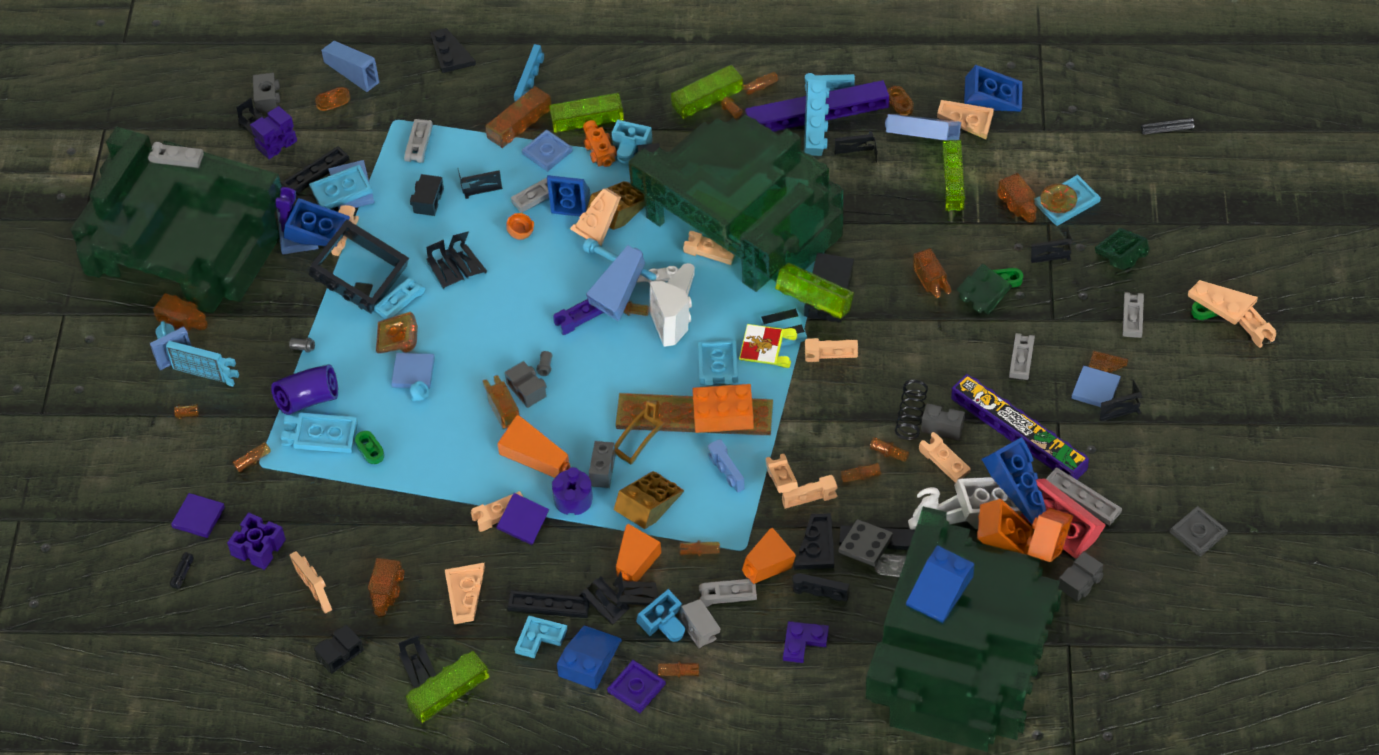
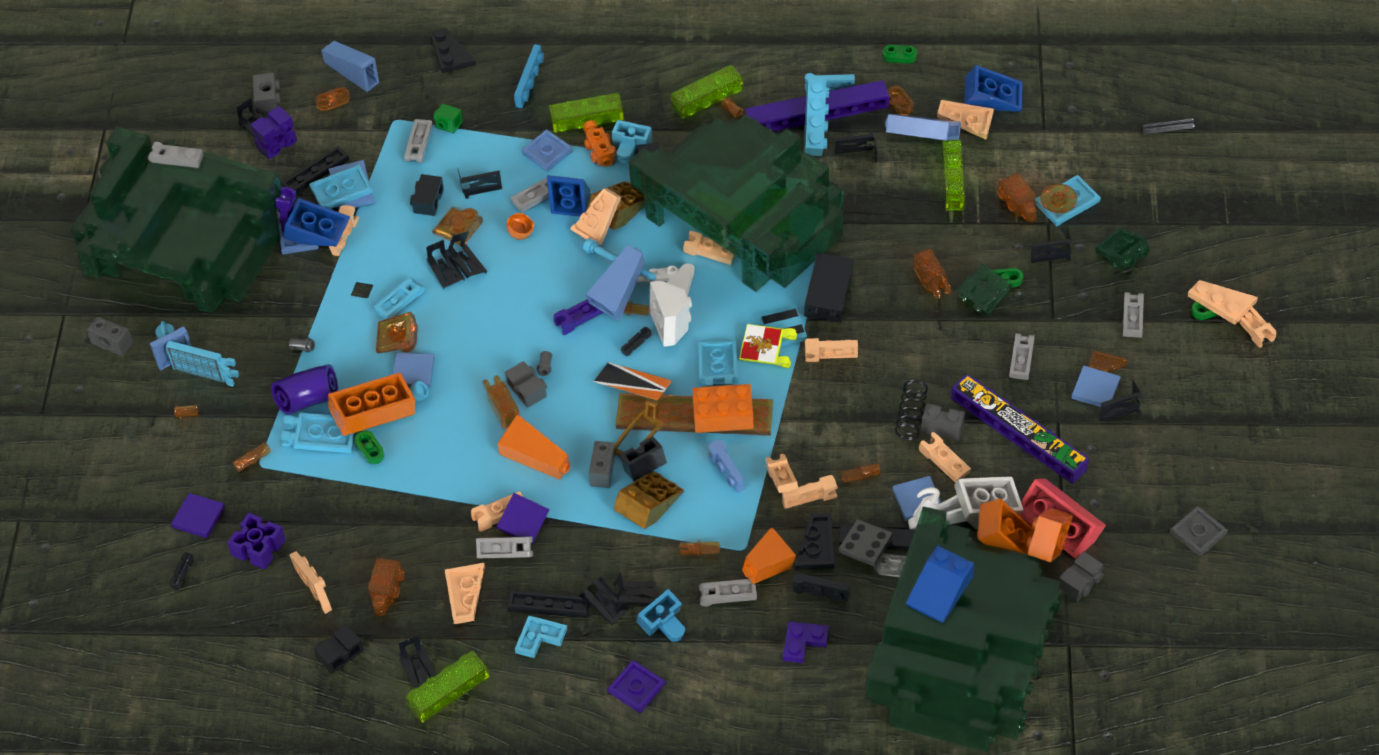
clear orange hinge [153,293,208,331] -> none
black window [308,219,409,314] -> none
clear orange brick [485,86,552,148] -> none
dark purple brick [552,467,593,515] -> none
blue slope [557,625,621,690] -> none
orange slope [616,524,661,581] -> none
clear orange axle [658,661,699,678] -> none
light grey hinge [678,599,721,648] -> none
clear orange axle [743,72,779,95] -> none
clear neon green brick [775,263,854,319] -> none
clear orange axle [870,437,909,461] -> none
blue wedge [982,437,1046,524] -> none
light grey plate [1046,467,1122,526] -> none
none -> dark grey brick [87,317,133,356]
none -> orange brick [328,372,415,436]
none -> clear orange slope [432,206,483,245]
none -> green brick [433,104,463,133]
none -> light grey plate [476,536,533,558]
none -> sticker [594,362,672,400]
none -> black brick [619,436,667,481]
none -> black axle [621,327,652,356]
none -> green plate [882,45,917,64]
none -> medium blue tile [892,476,941,521]

